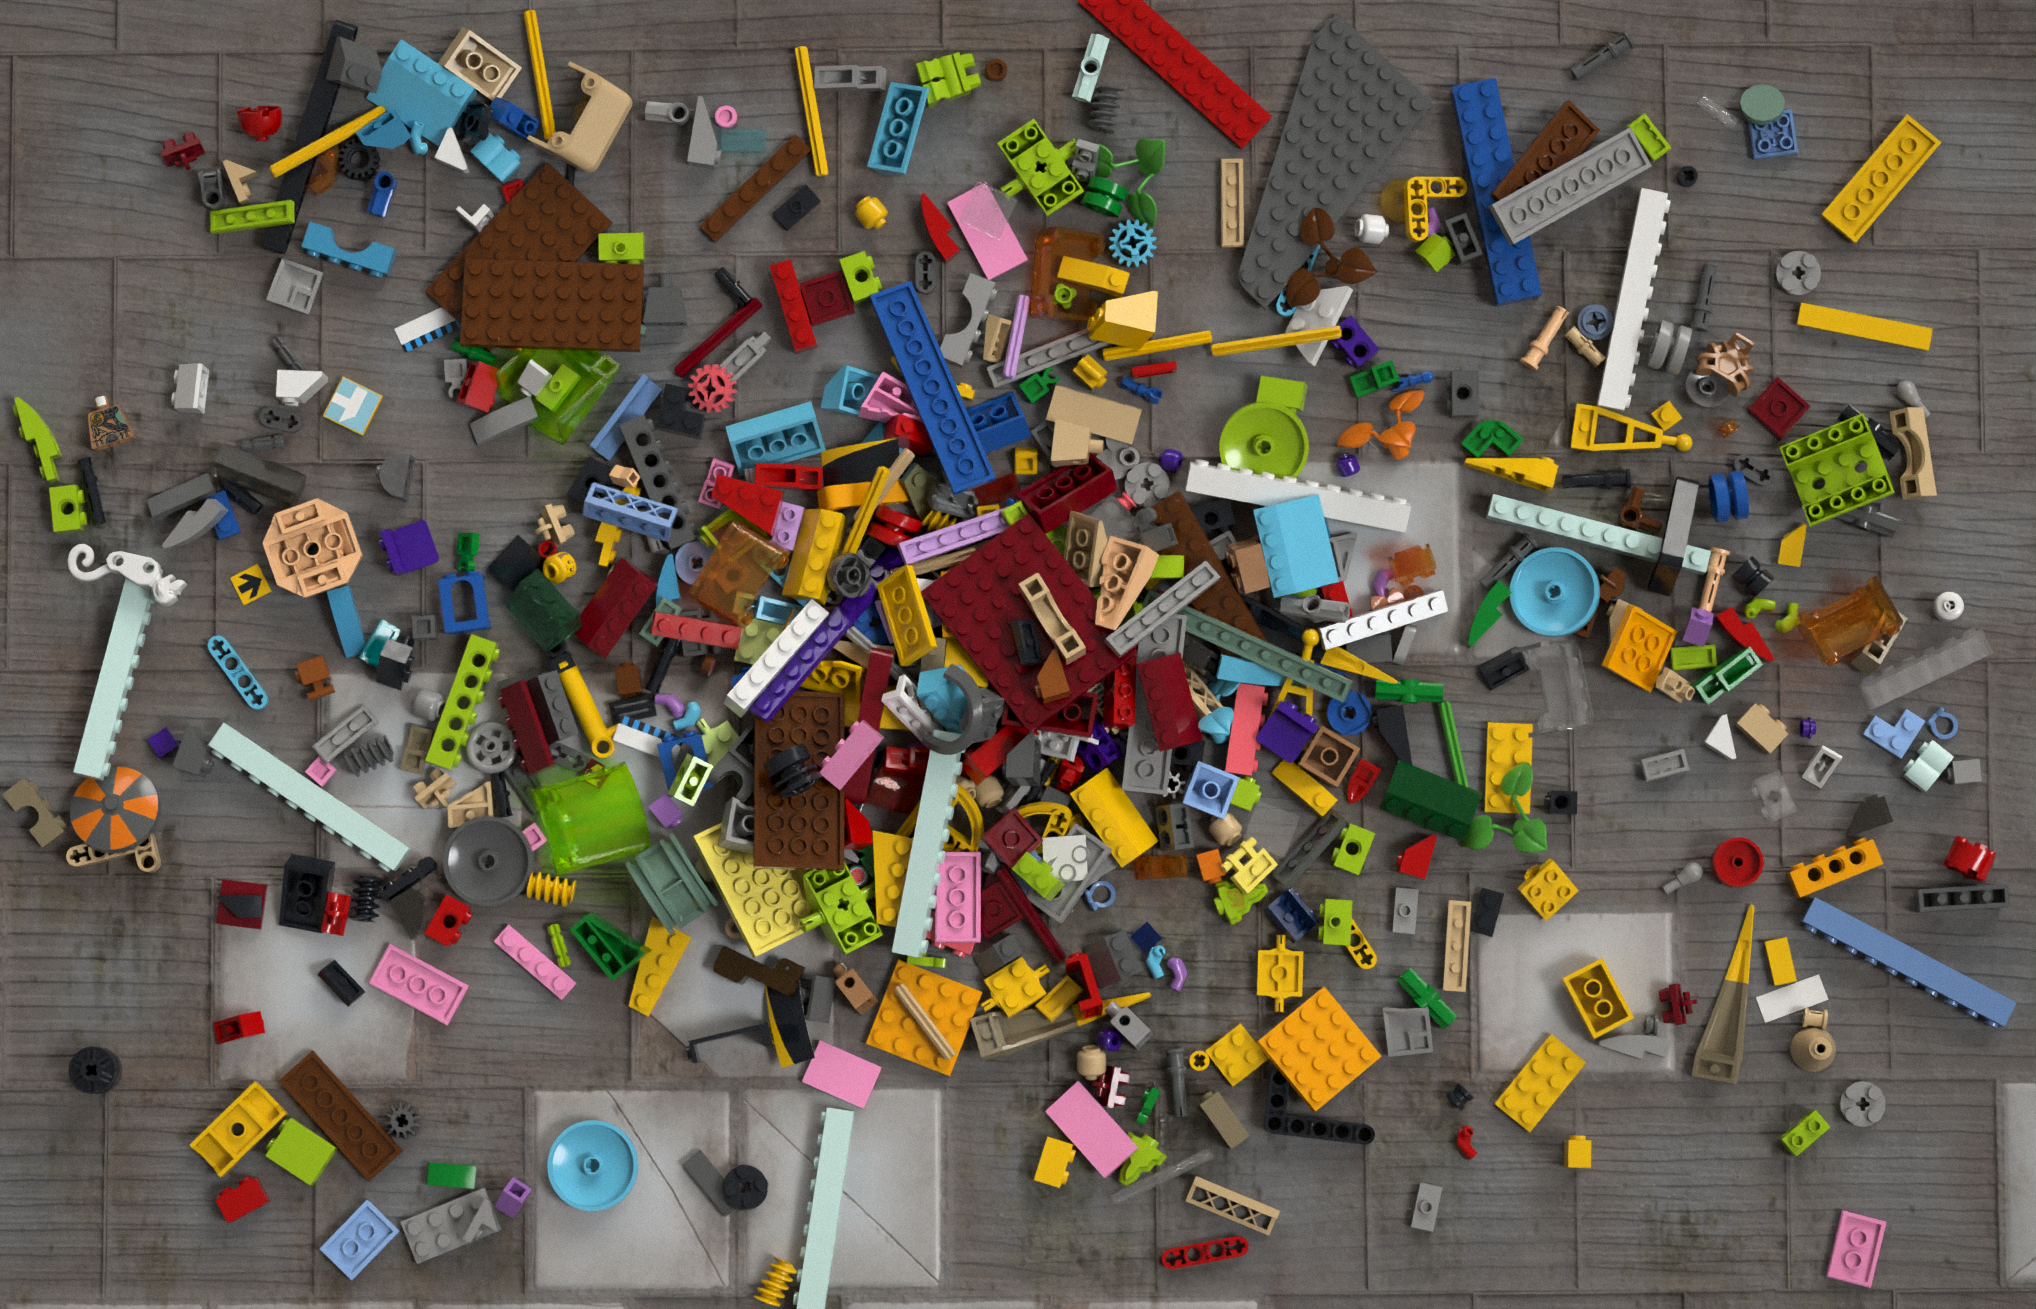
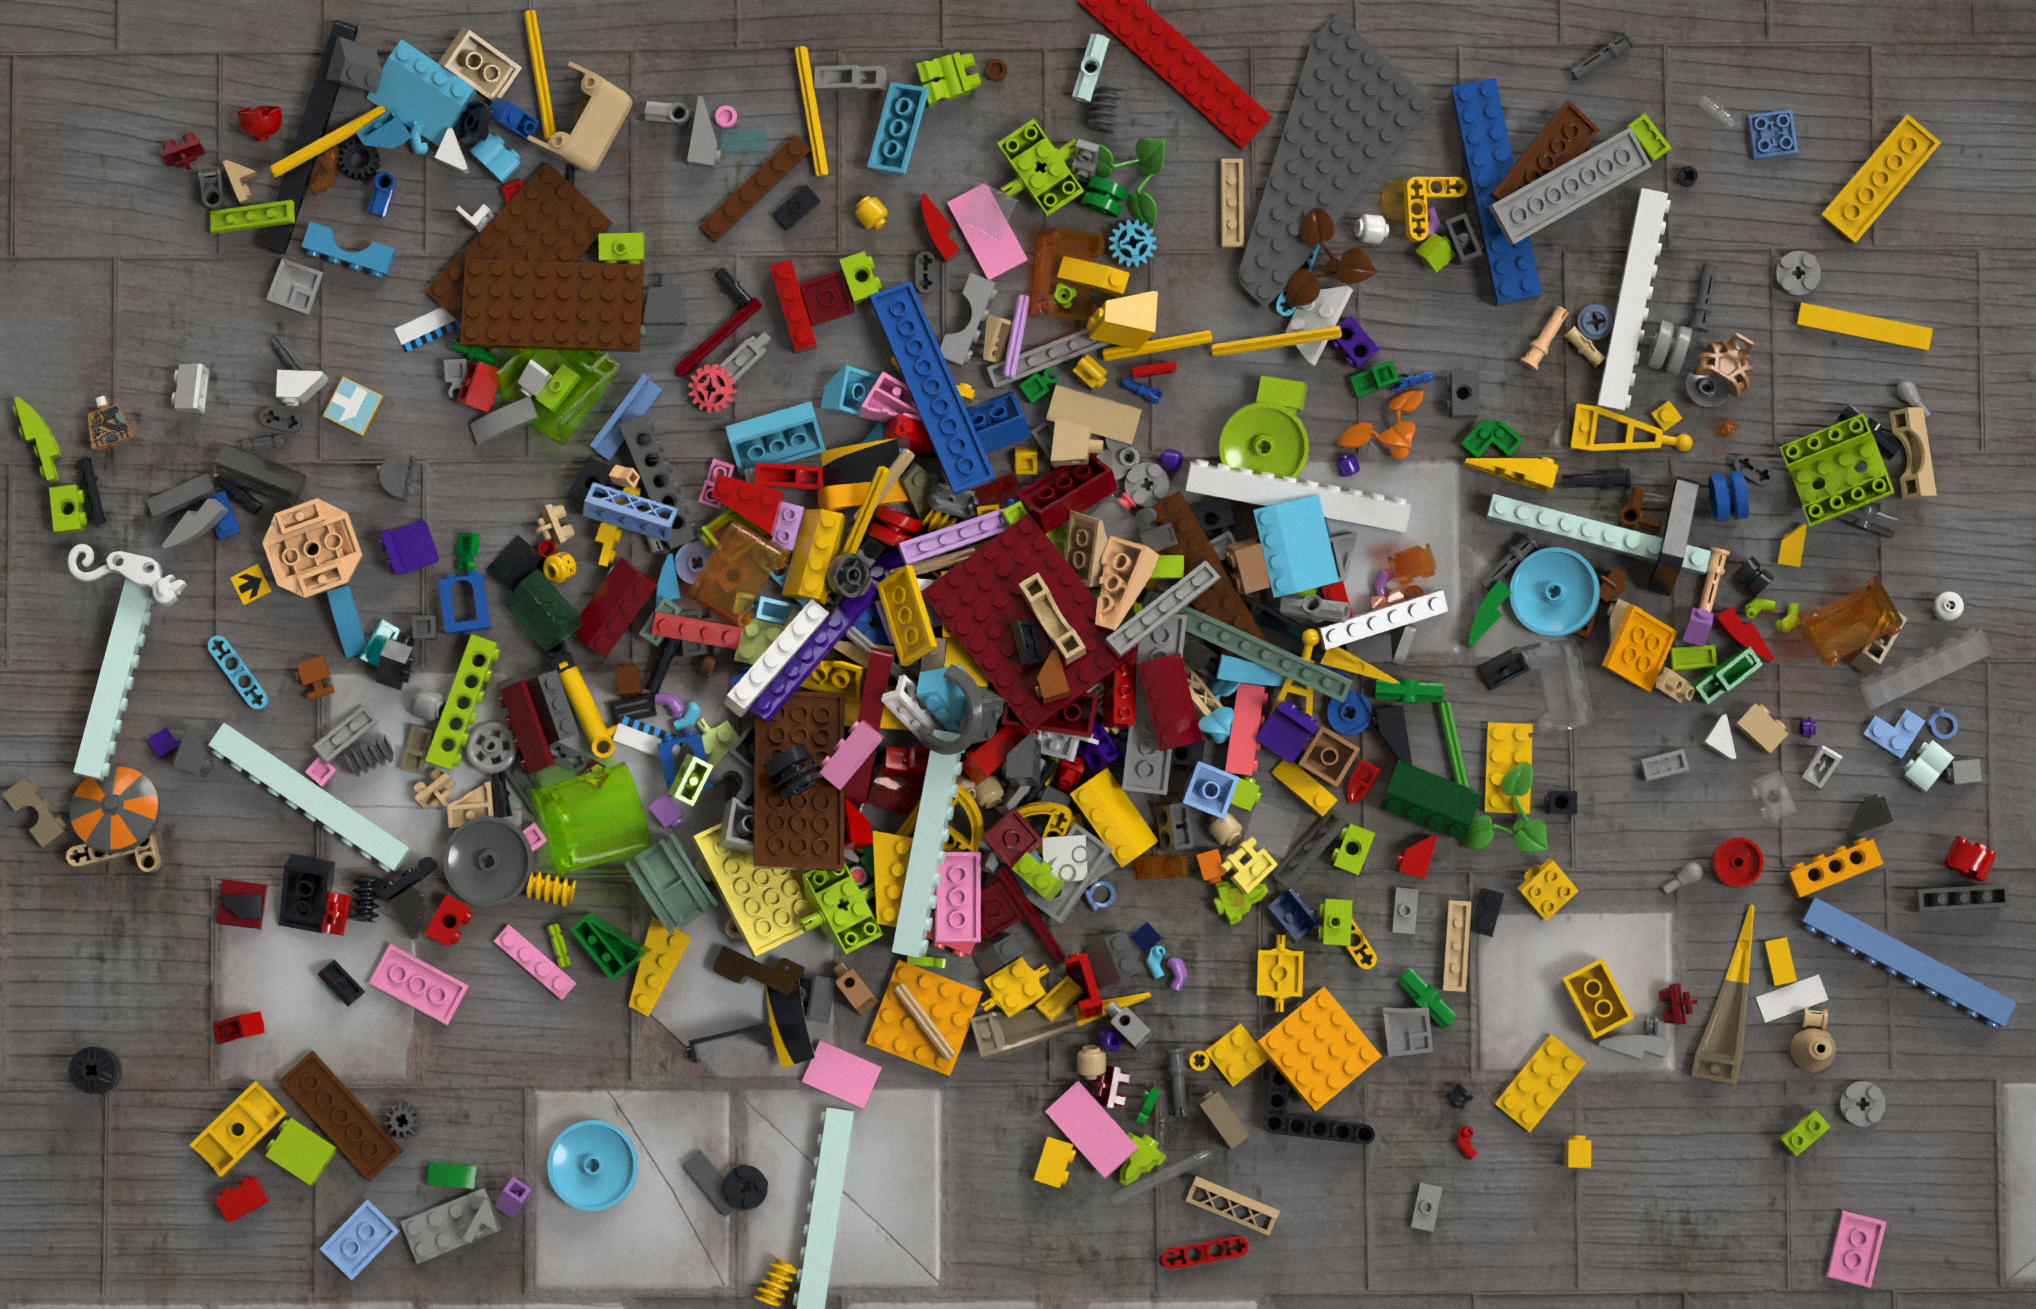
black brick [656,383,706,440] -> none
white gear [1163,771,1186,799] -> none
sand green tile [1740,84,1785,125] -> none
dark red tile [1747,377,1811,440] -> none

